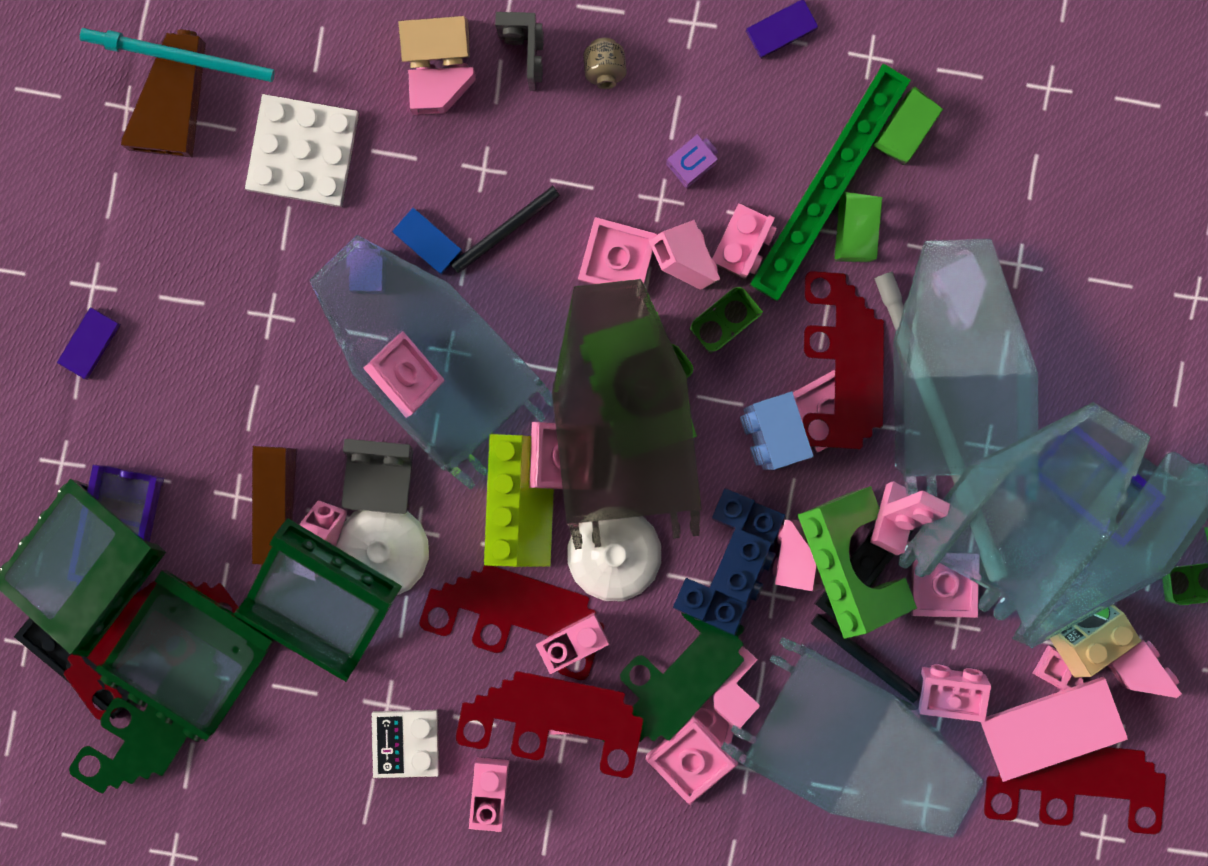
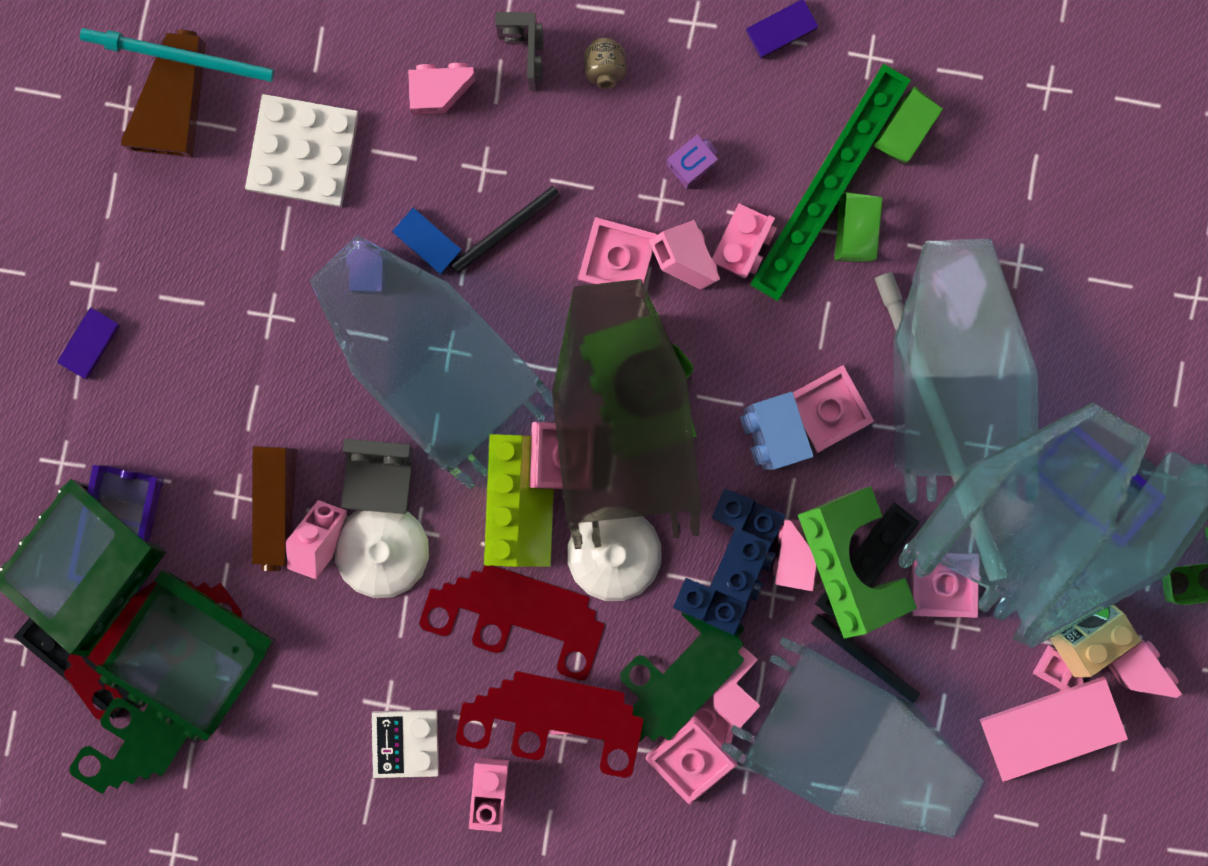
panel [233,518,402,682] -> none
bright pink tile [363,331,445,418] -> none
tan slope [398,16,470,68] -> none
bright pink slope [536,612,609,674] -> none
bright green piece [689,287,763,354] -> none
dark red piece [803,271,884,449] -> none
bright pink bracket [870,481,950,555] -> none
bright pink bracket [918,664,991,722] -> none
dark red piece [984,747,1166,834] -> none

